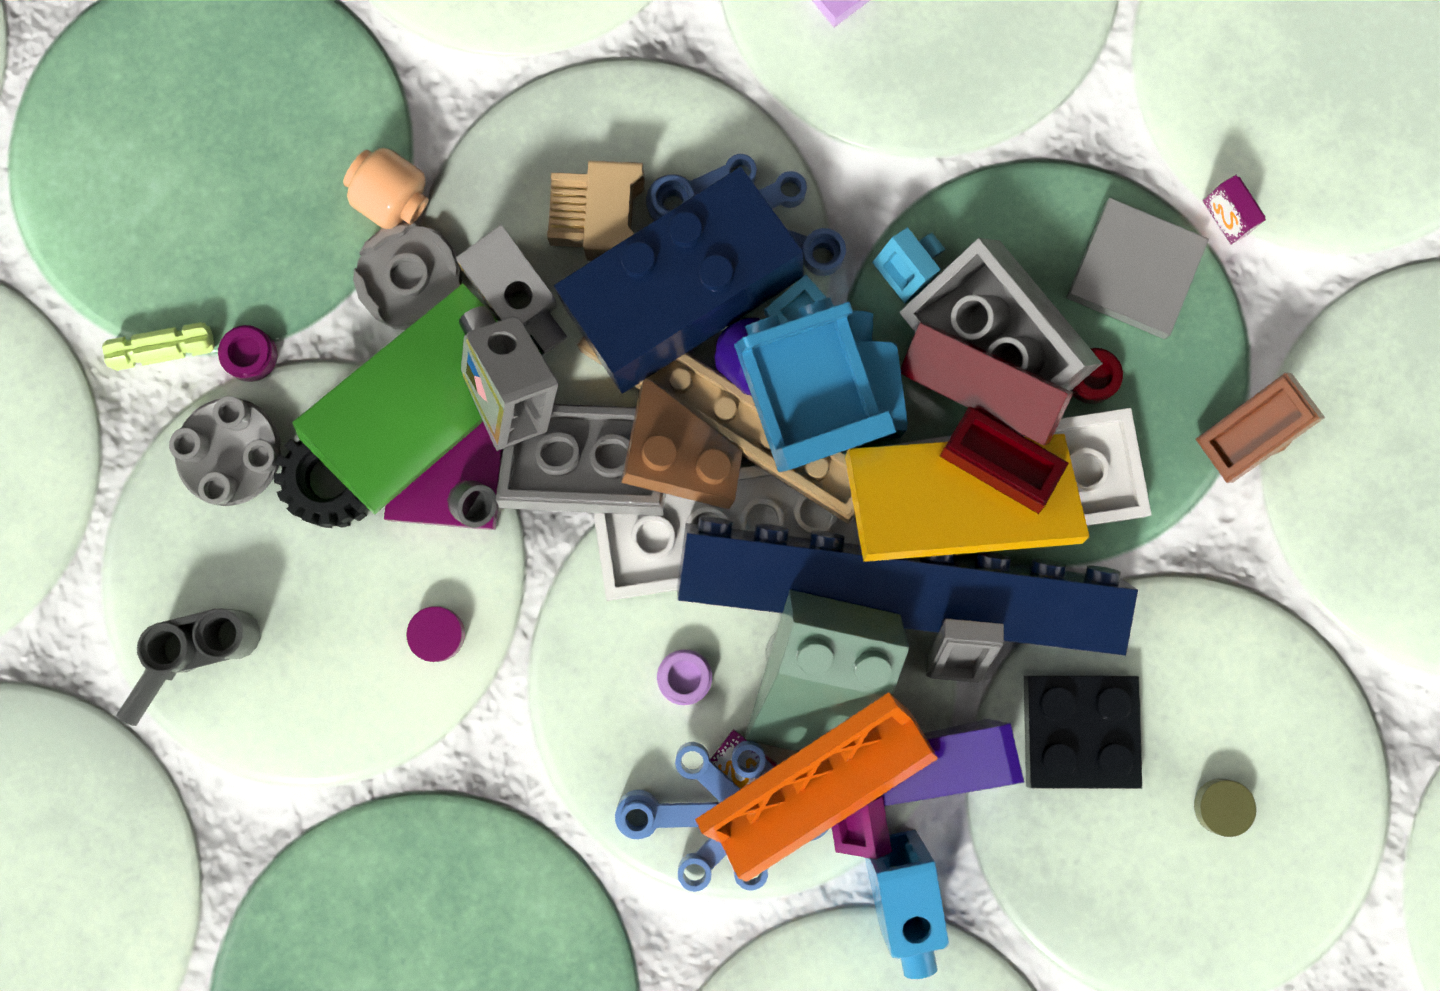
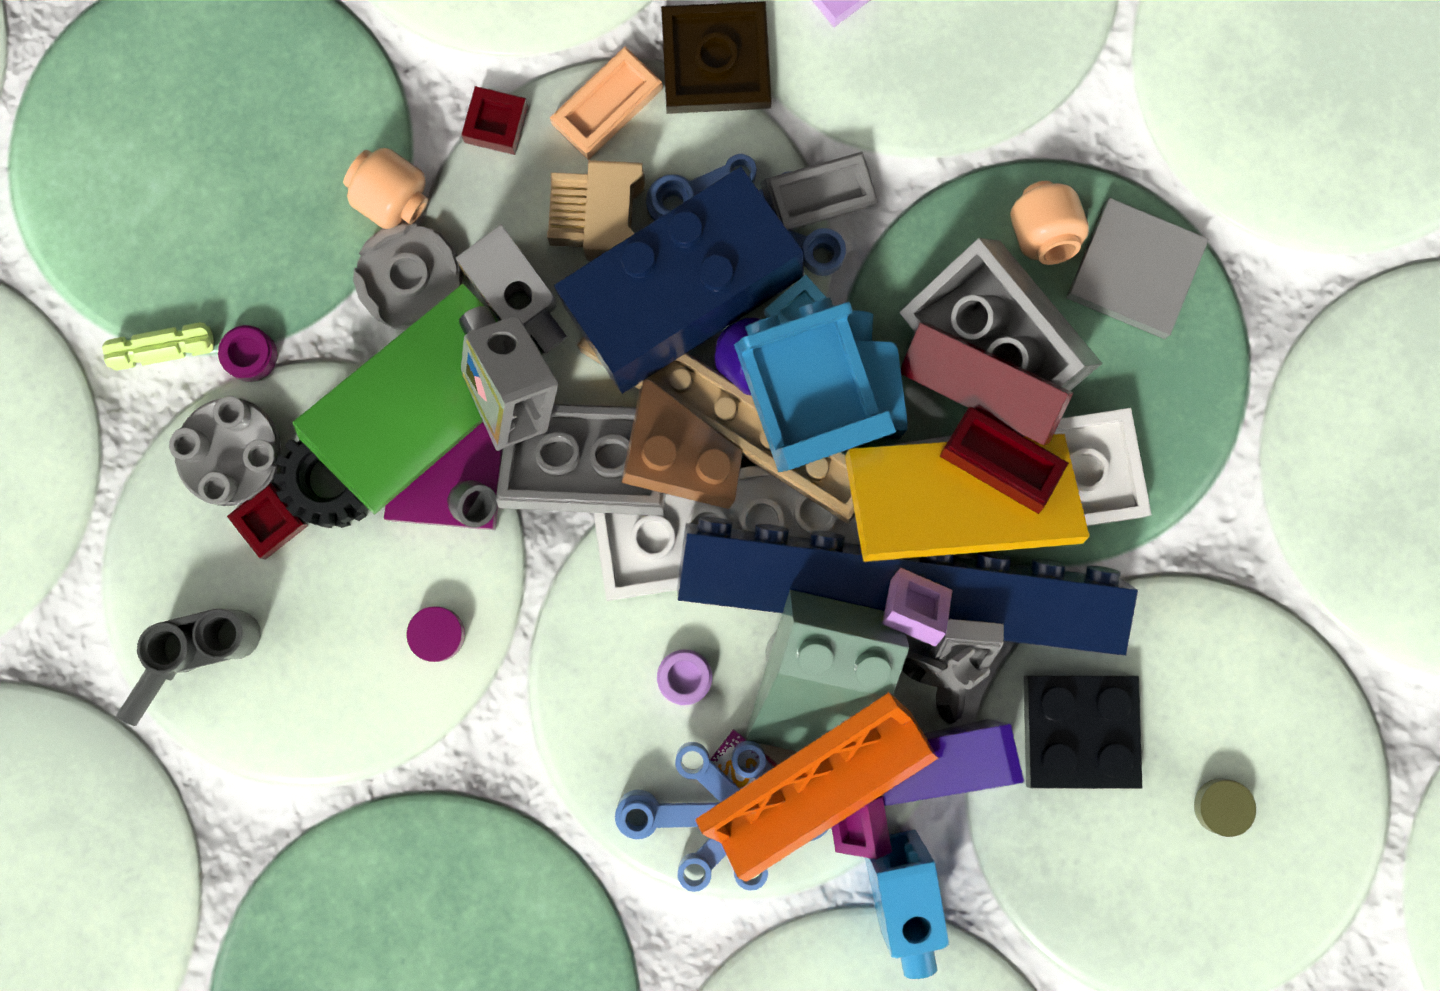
medium azure tile [872,227,945,304] -> none
dark red tile [1071,348,1123,404] -> none
tile [1196,372,1325,483] -> none
magenta tile [1203,174,1266,245] -> none
none -> dark red tile [227,482,308,560]
none -> dark red tile [461,86,529,155]
none -> light nougat tile [550,46,663,160]
none -> dark brown tile [661,1,772,114]
none -> light grey tile [760,151,878,231]
none -> lavender tile [882,568,952,646]
none -> light grey piece [902,647,990,724]
none -> light nougat head [1010,181,1089,265]

